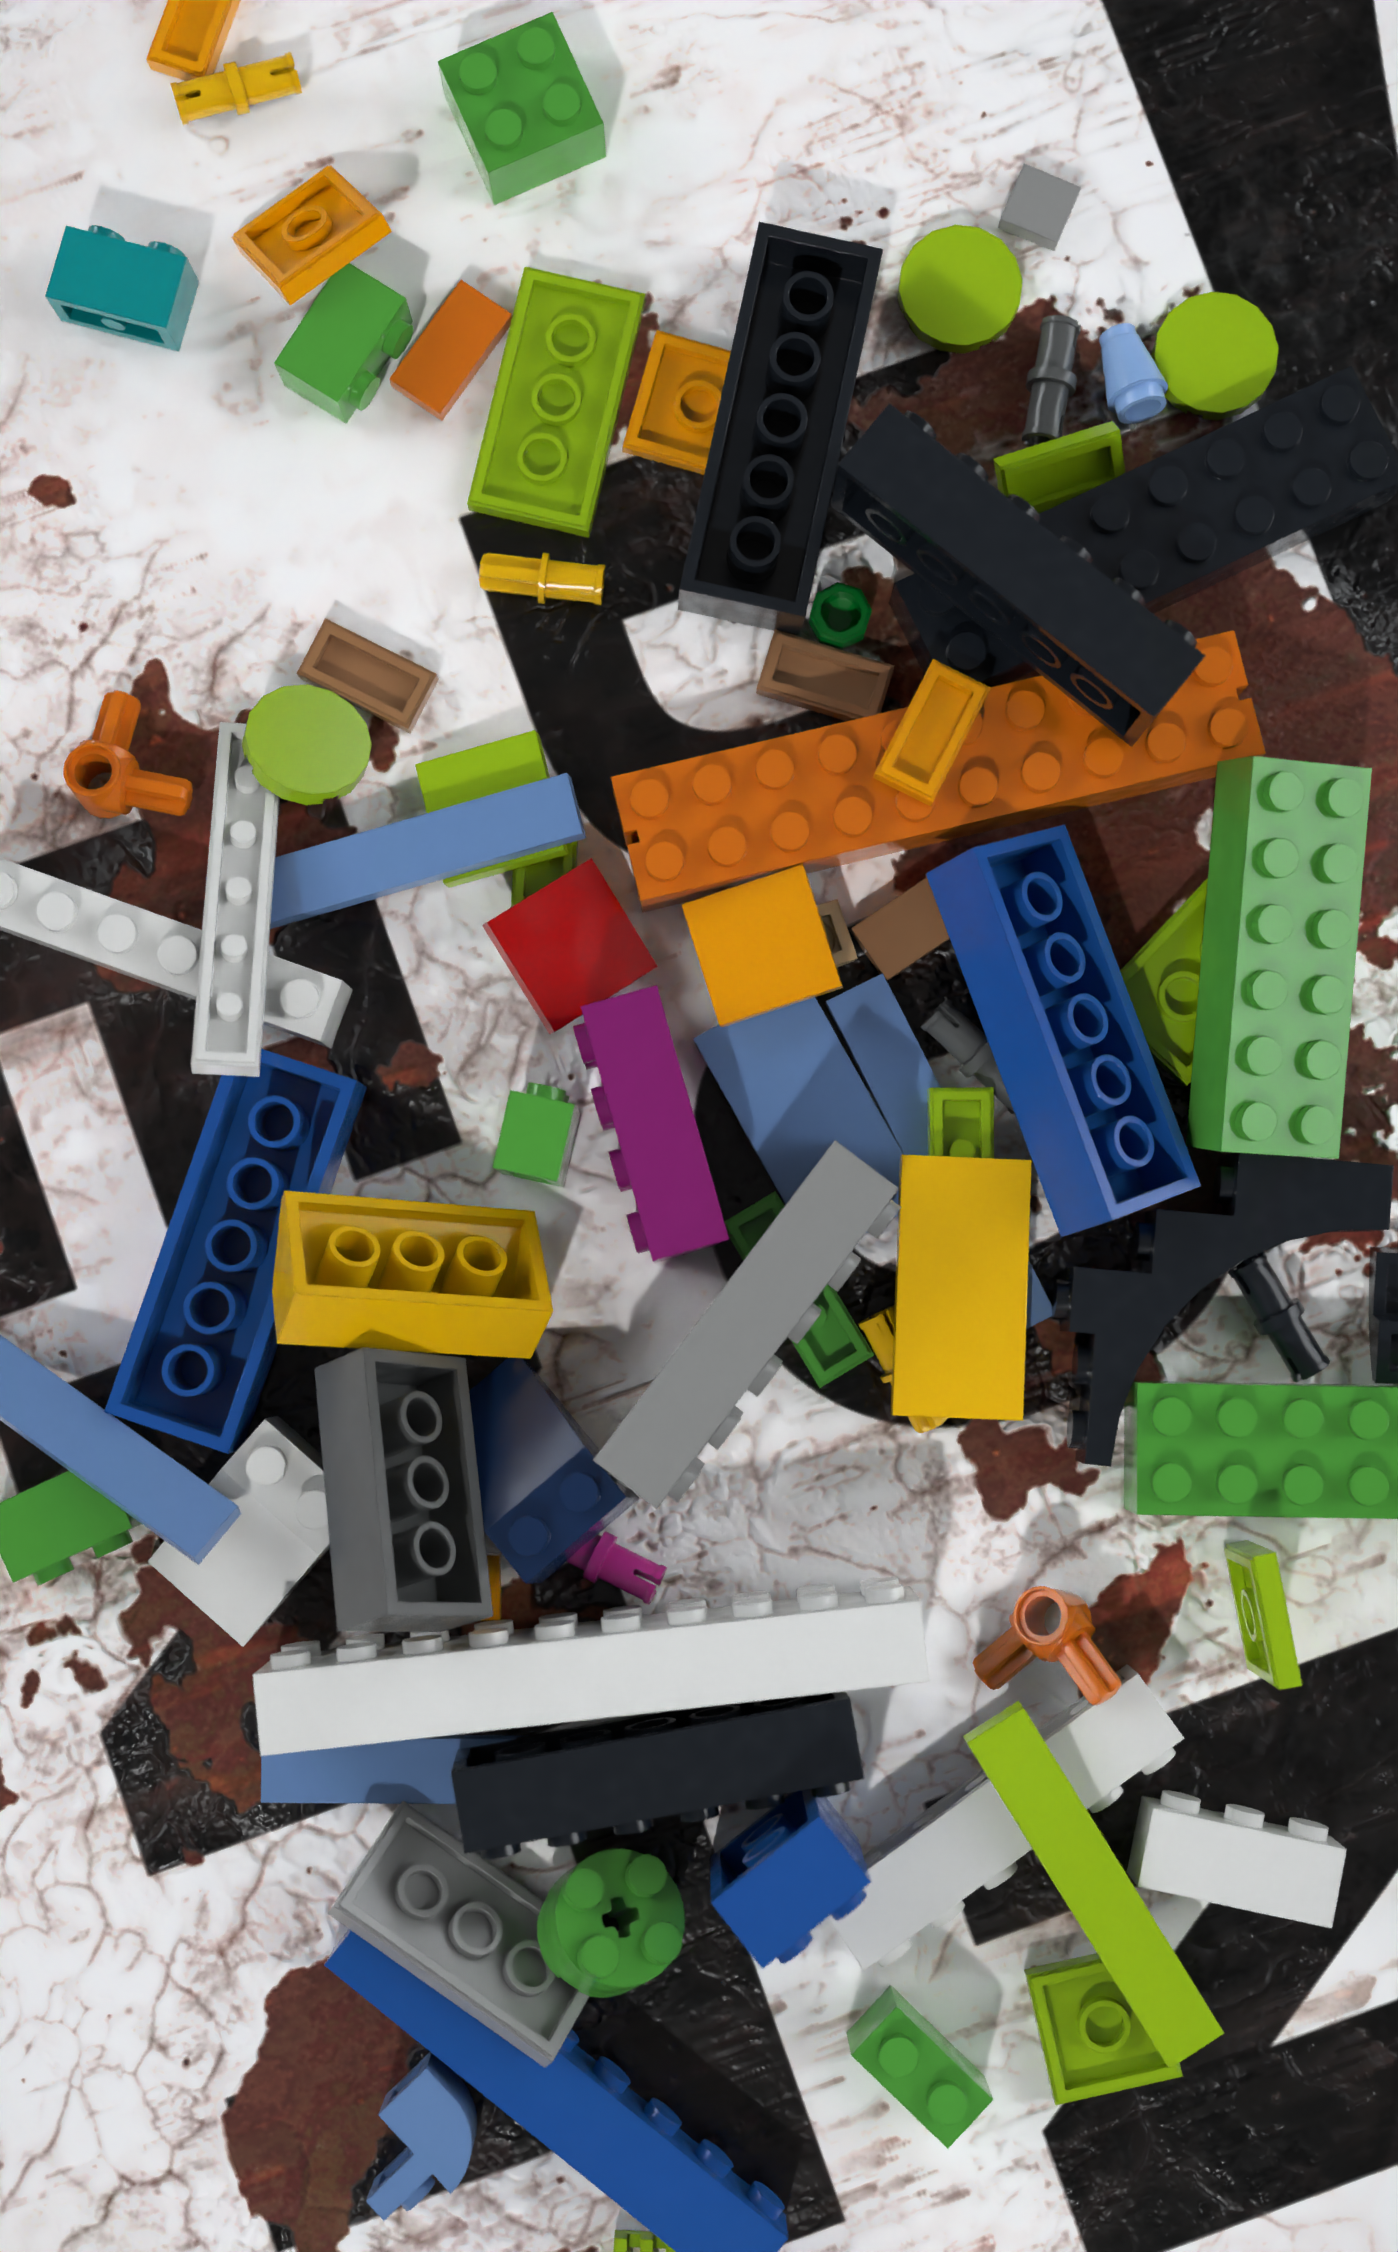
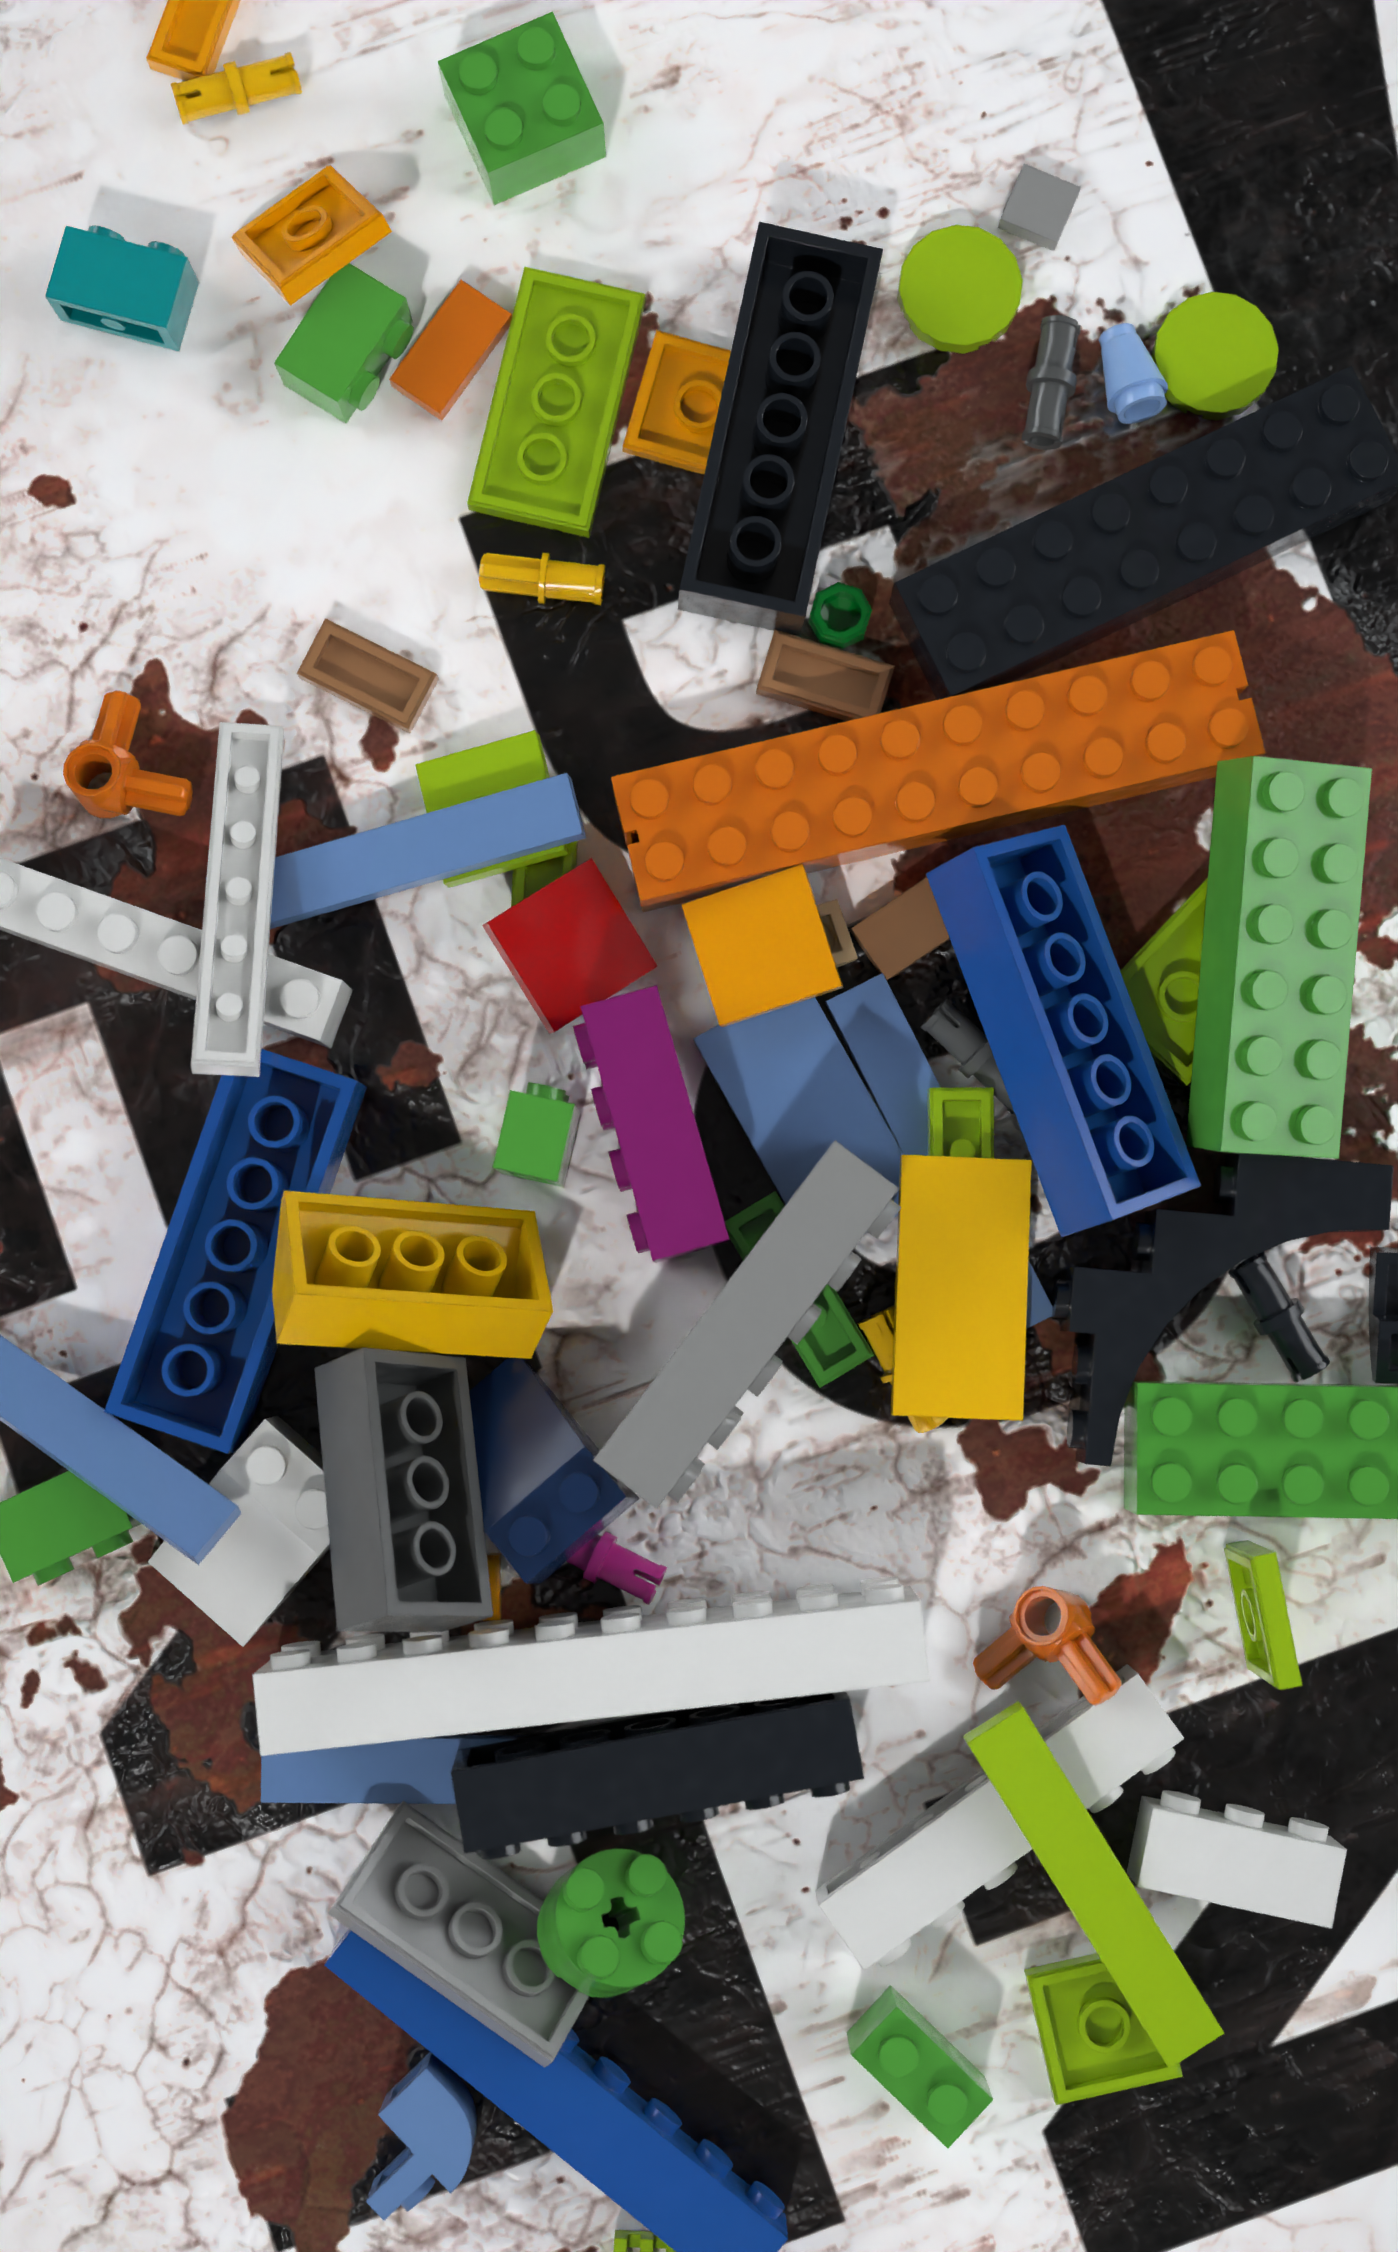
lime tile [242,684,372,805] -> none
blue brick [710,1789,871,1969] -> none
black brick [831,403,1205,747] -> none
light orange tile [873,659,991,806] -> none
lime tile [993,421,1126,514] -> none

